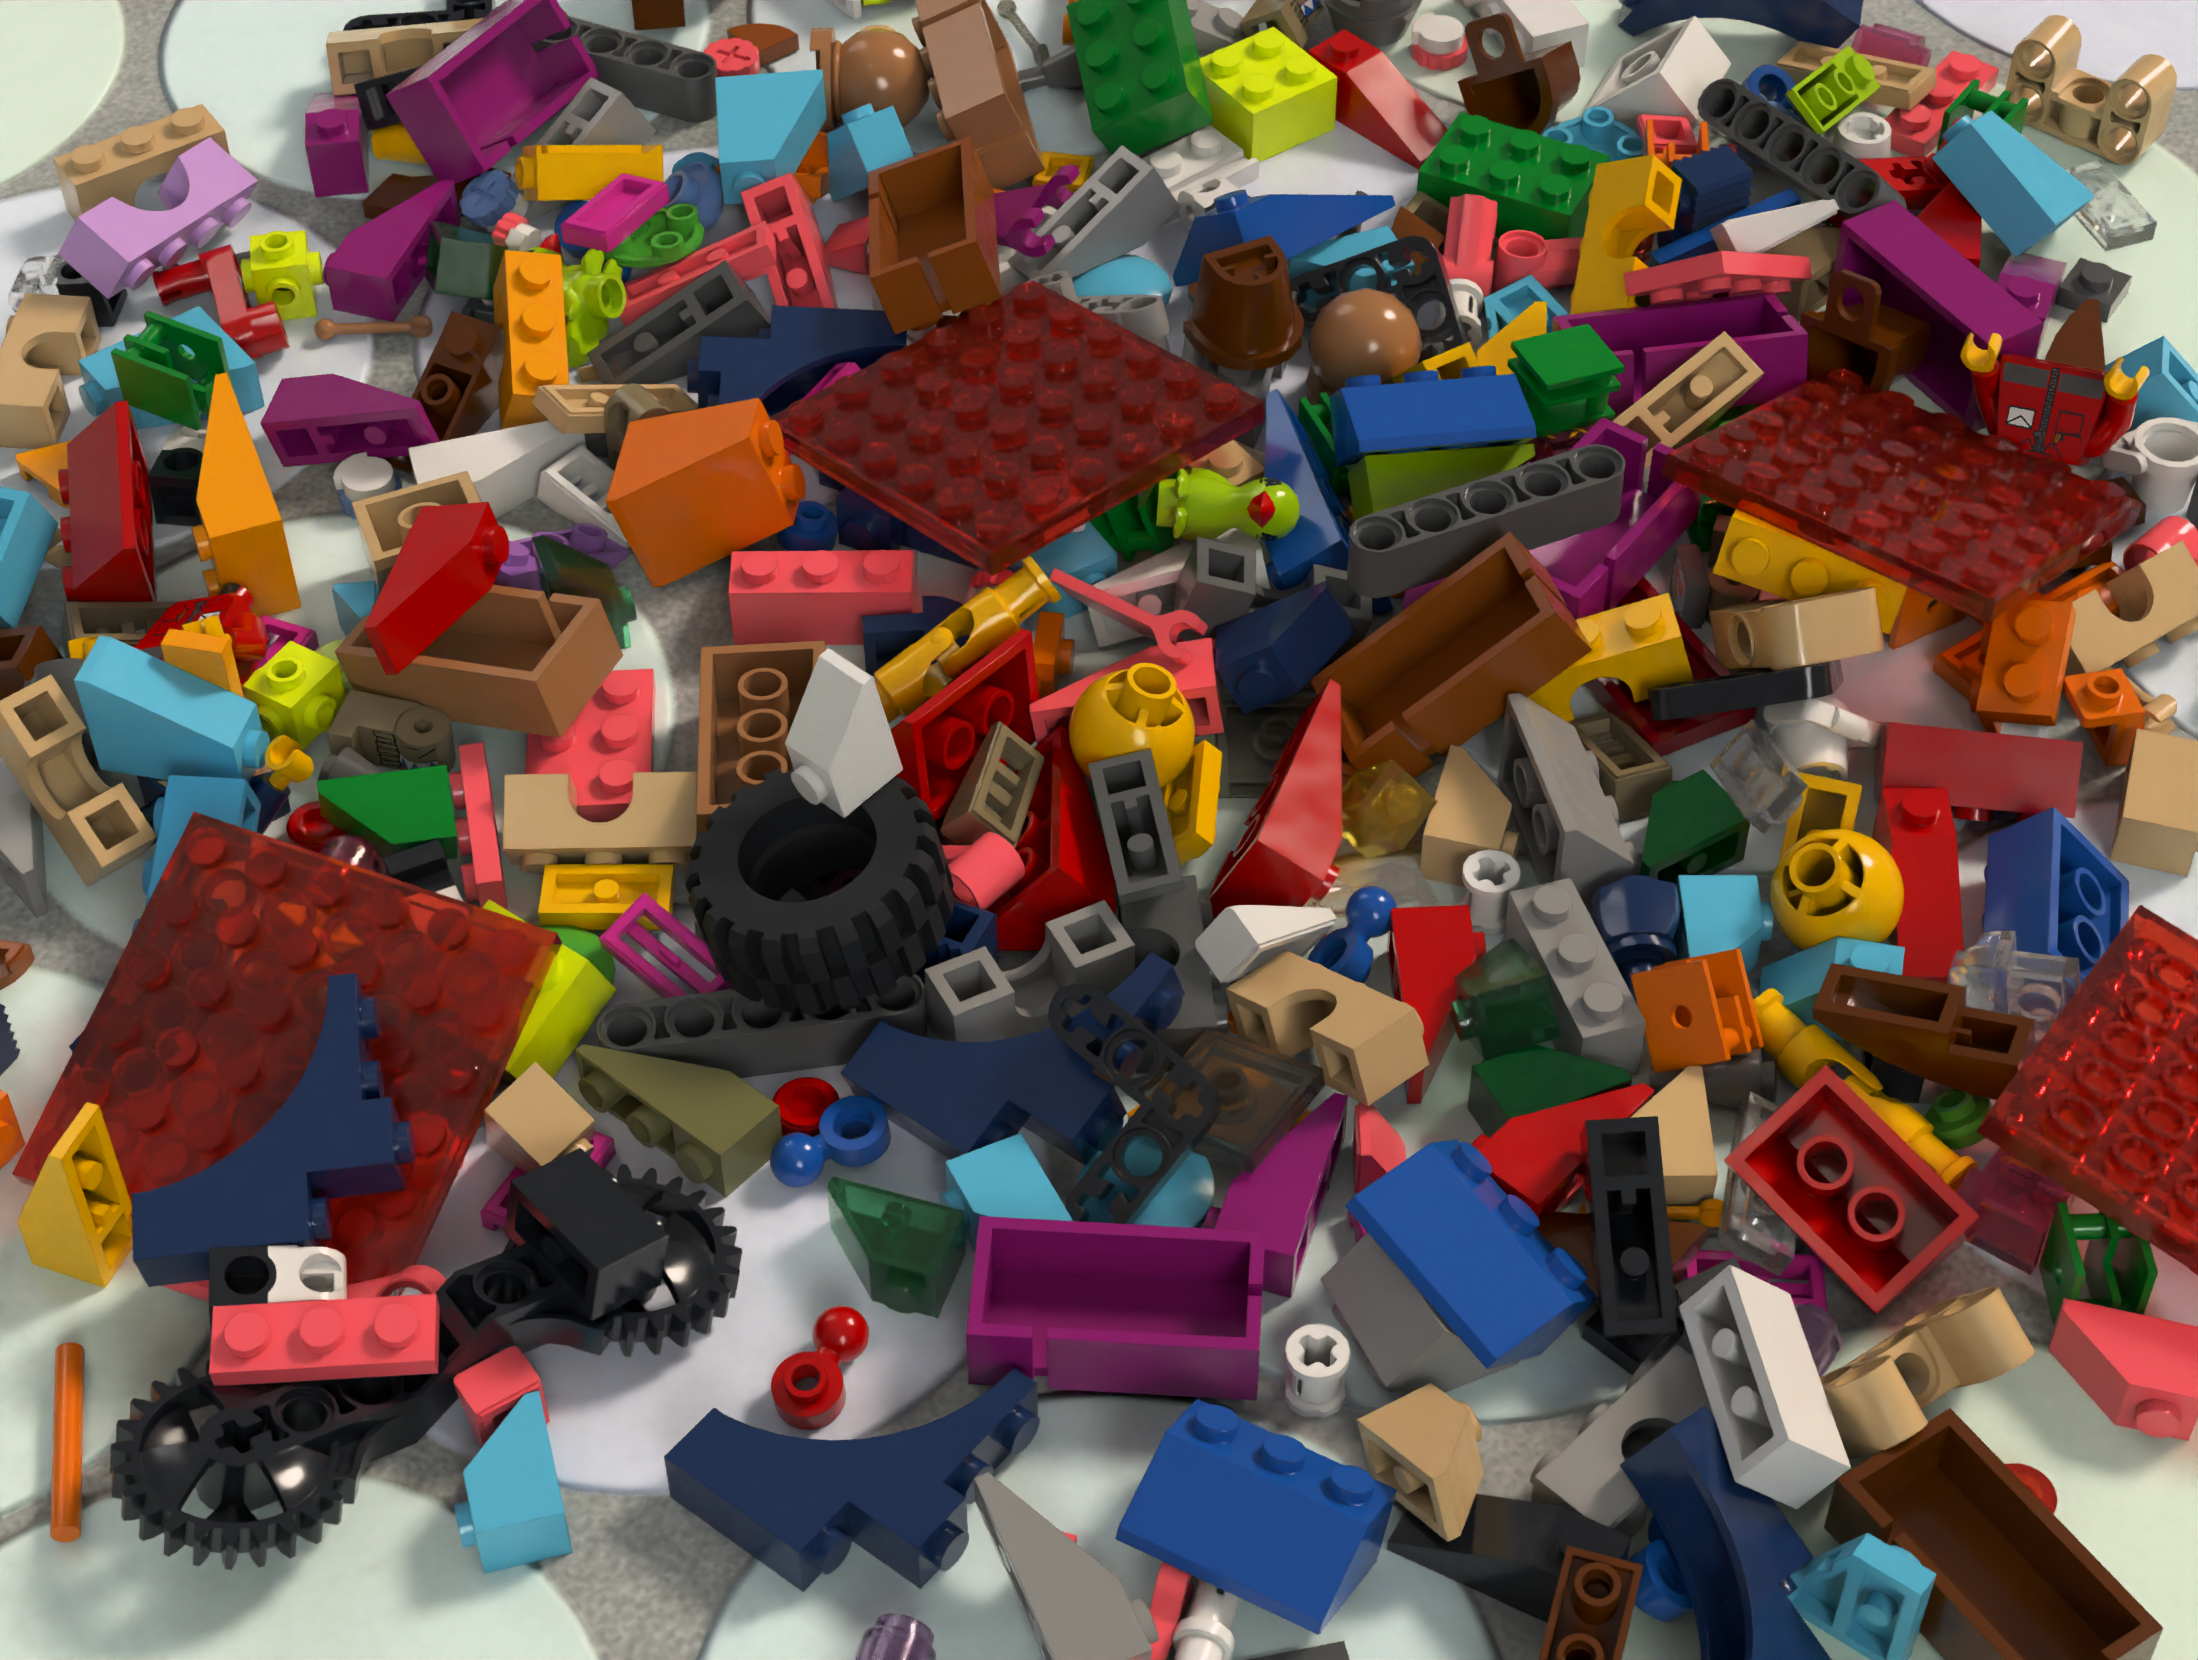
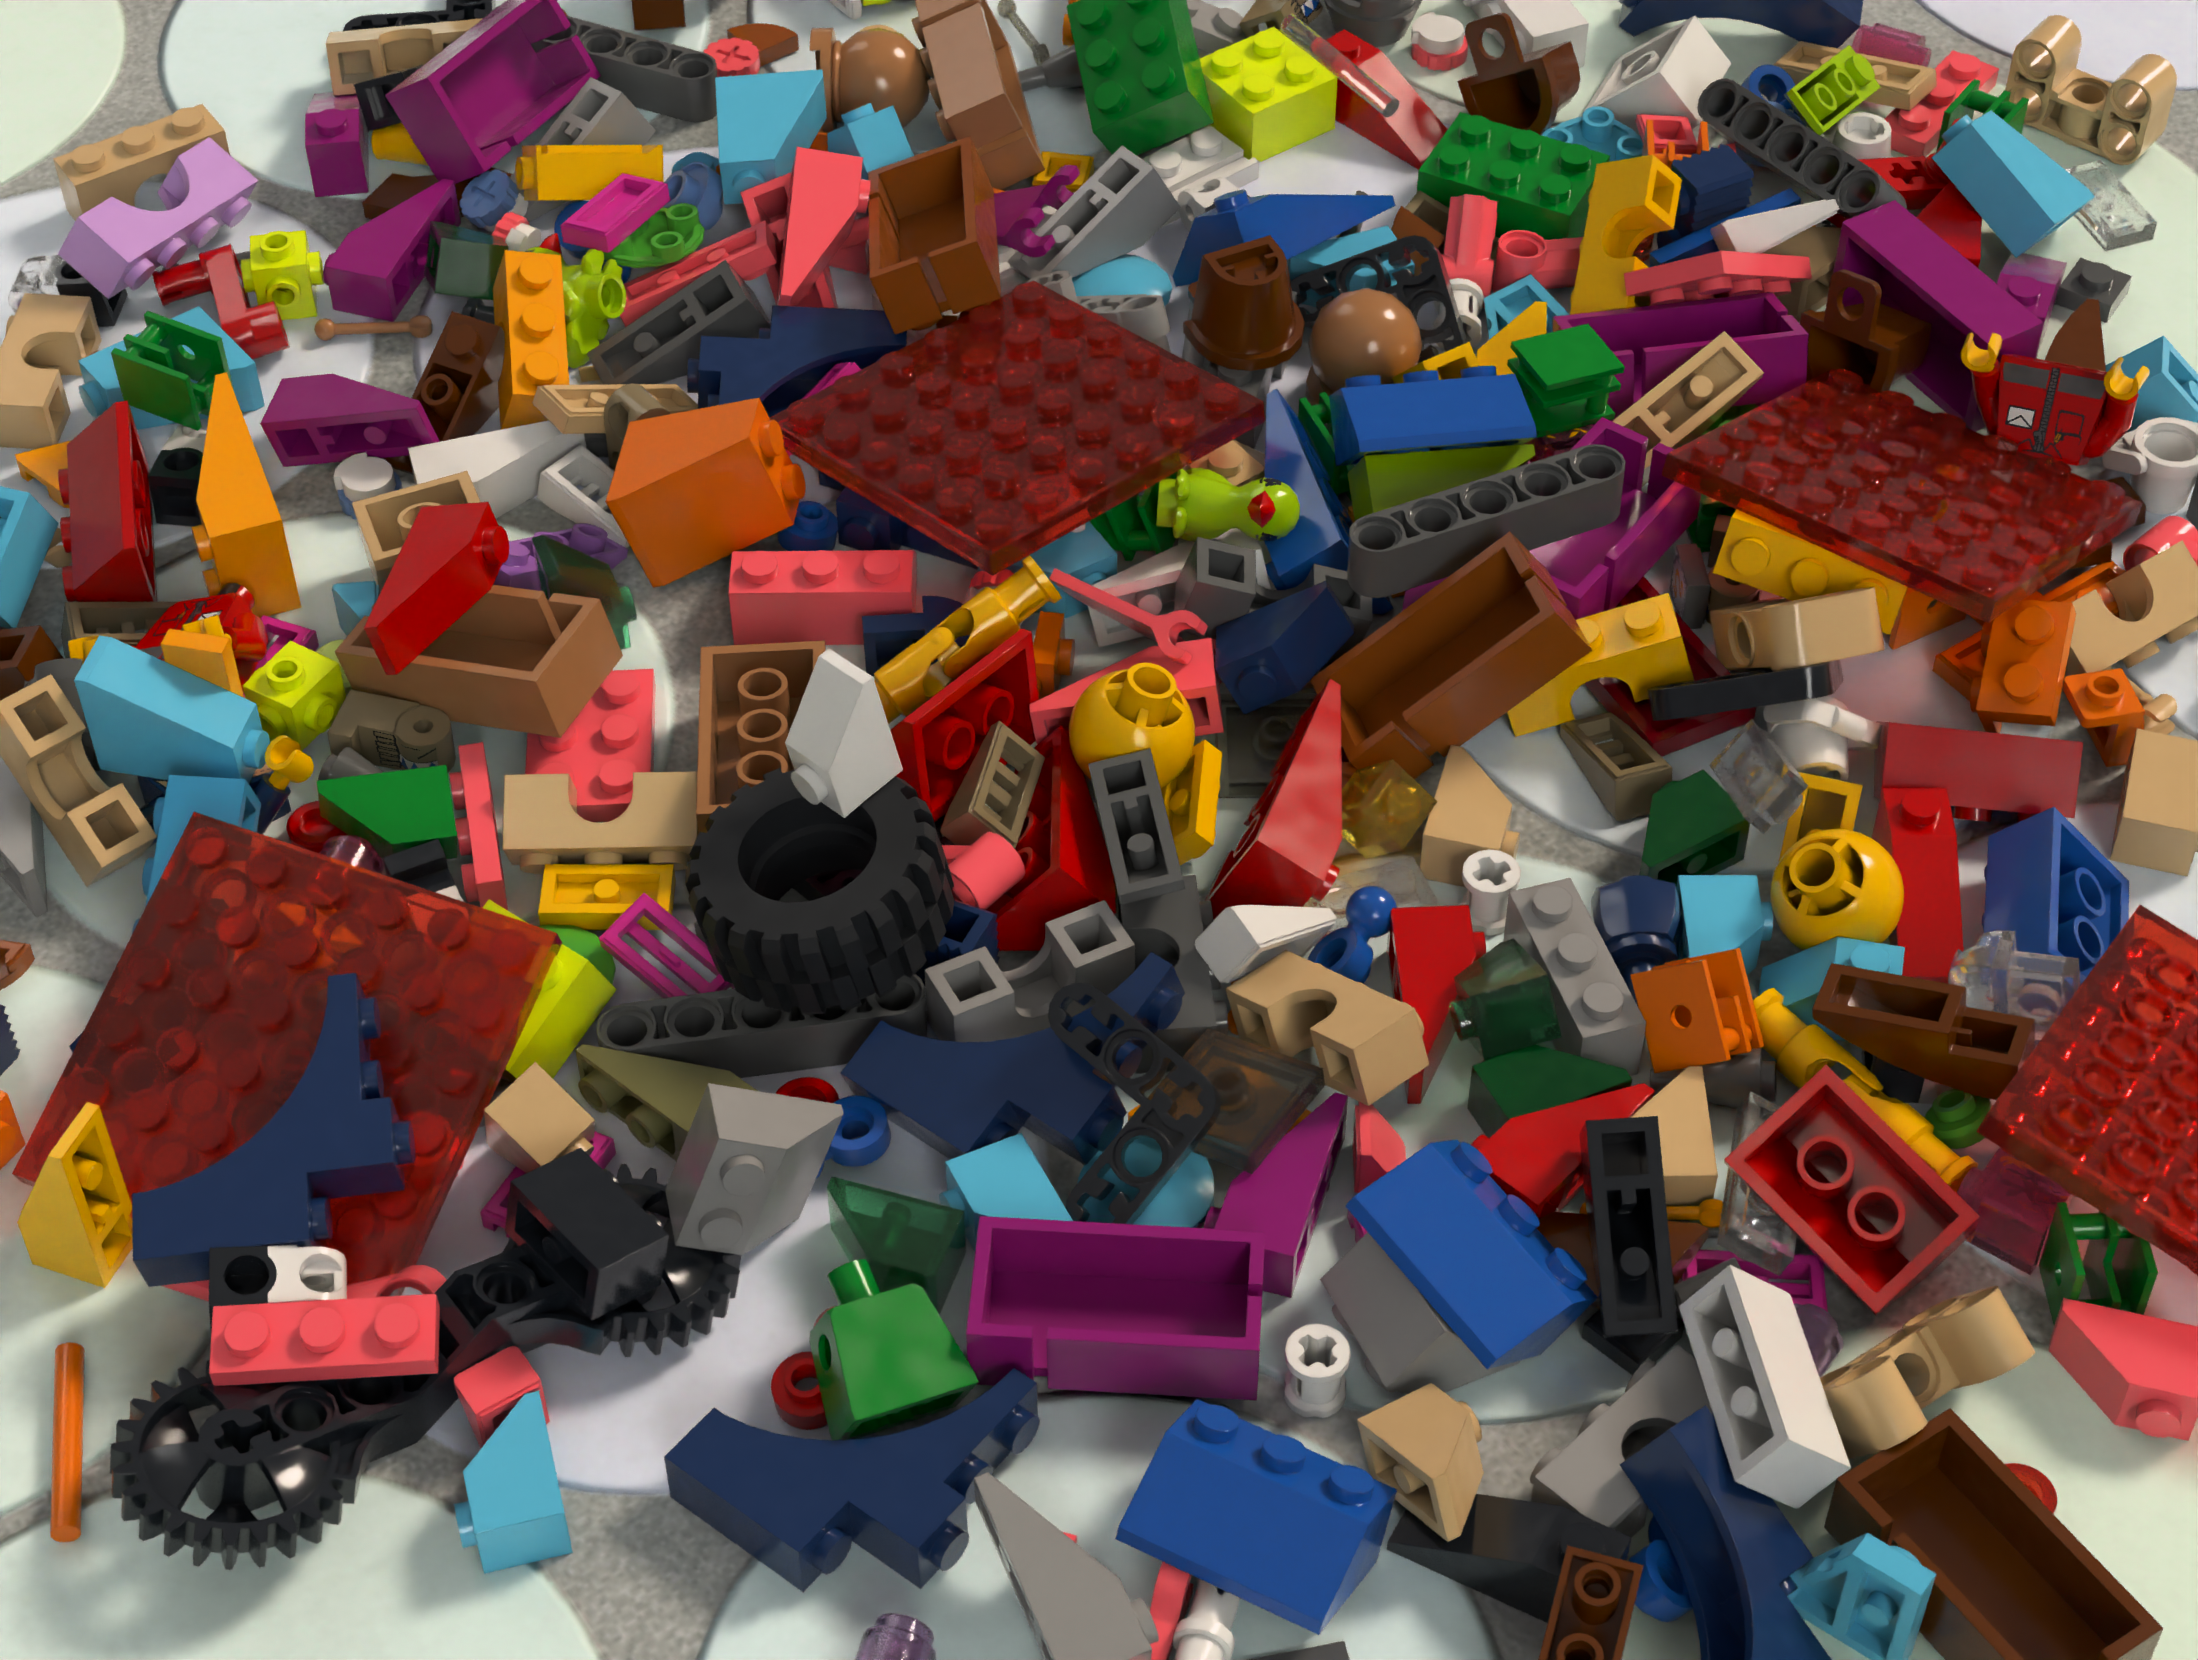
light grey slope [1498,692,1639,913] -> none
none -> light grey slope [665,1083,844,1255]
none -> coral slope [776,147,871,307]
none -> green torso [809,1259,979,1440]
none -> clear bar [1280,14,1399,118]

